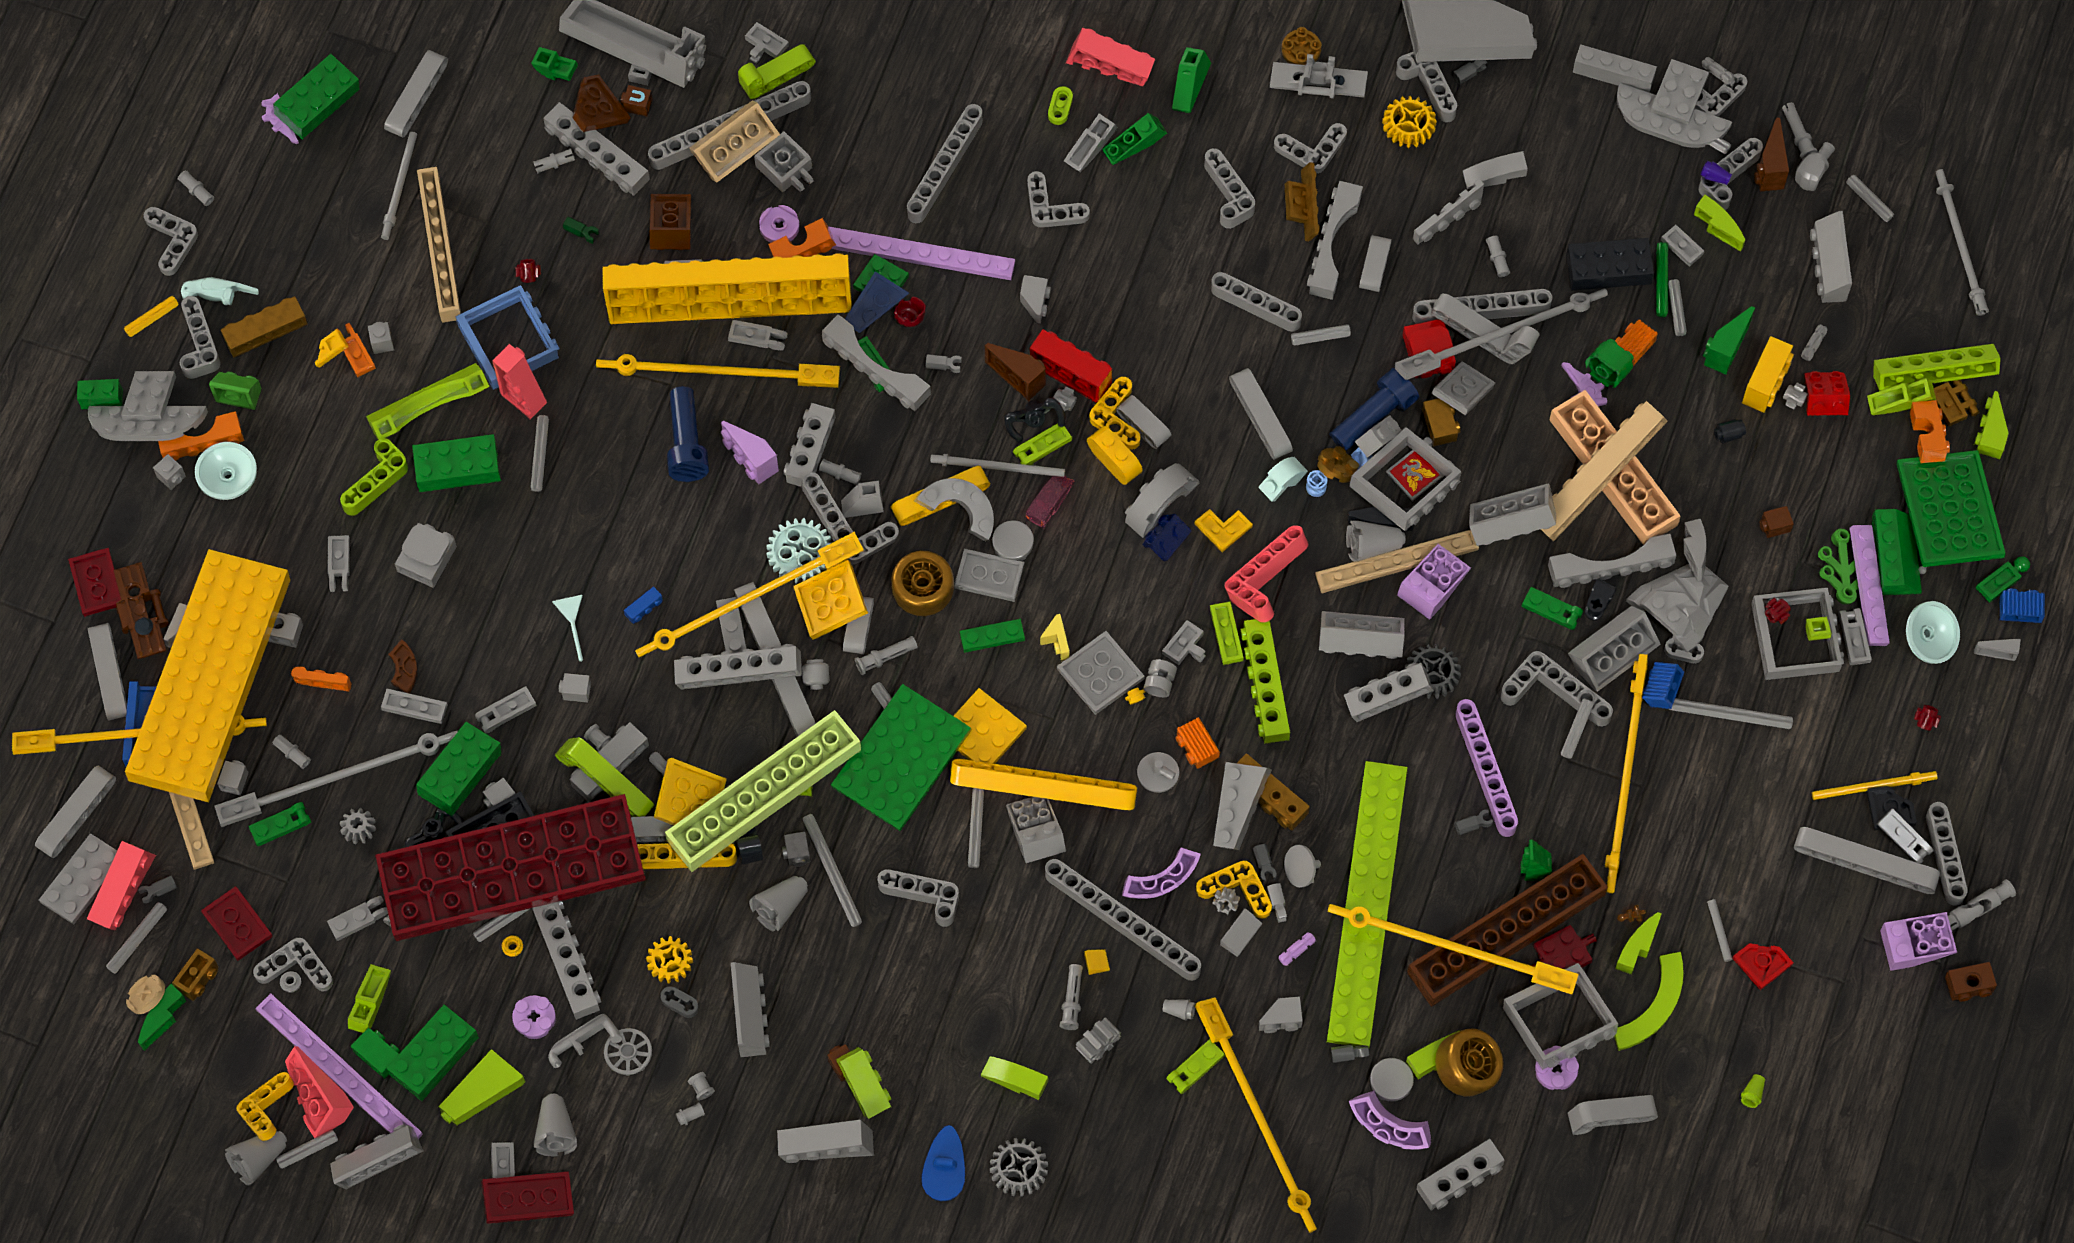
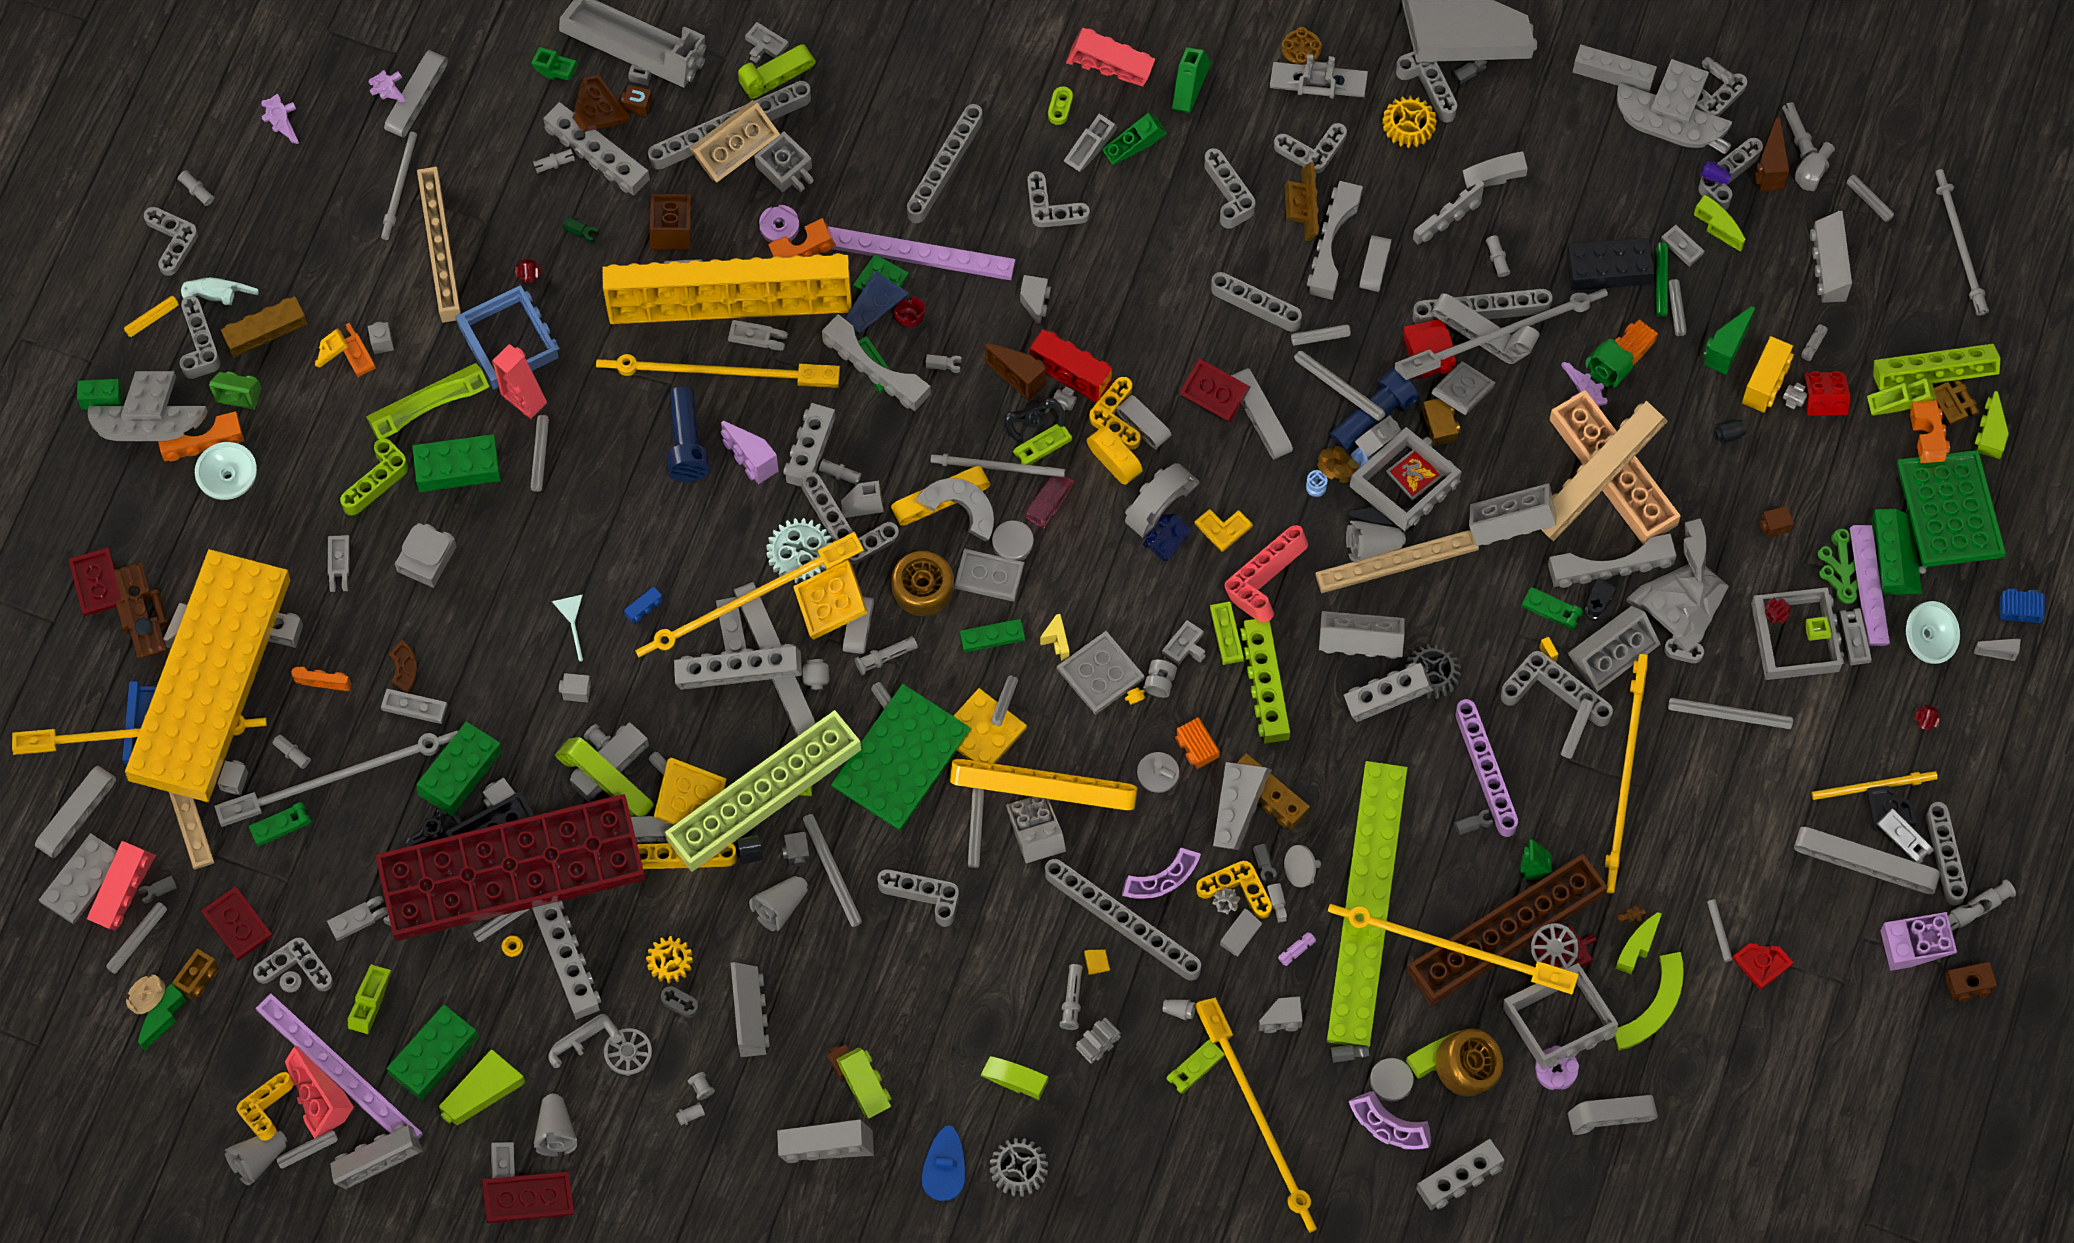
light grey beam [88,623,127,721] -> none
light grey brick [153,454,186,490] -> none
green brick [273,54,359,139] -> none
light grey gear [340,808,376,844] -> none
green brick [351,1027,401,1079] -> none
light grey plate [475,686,537,733] -> none
lavender plate [512,995,556,1039] -> none
light aqua brick [1259,457,1308,502] -> none
lavender slope [1397,544,1471,620] -> none
blue brick [1643,662,1684,709] -> none
lime cone [1741,1074,1765,1108] -> none
green plate [1976,556,2030,603] -> none
none -> lavender piece [369,70,406,103]
none -> light grey axle [991,675,1018,726]
none -> dark red plate [1179,358,1251,422]
none -> light grey axle [1294,351,1385,421]
none -> light grey wheel [1531,923,1578,970]
none -> yellow tile [1539,637,1558,662]

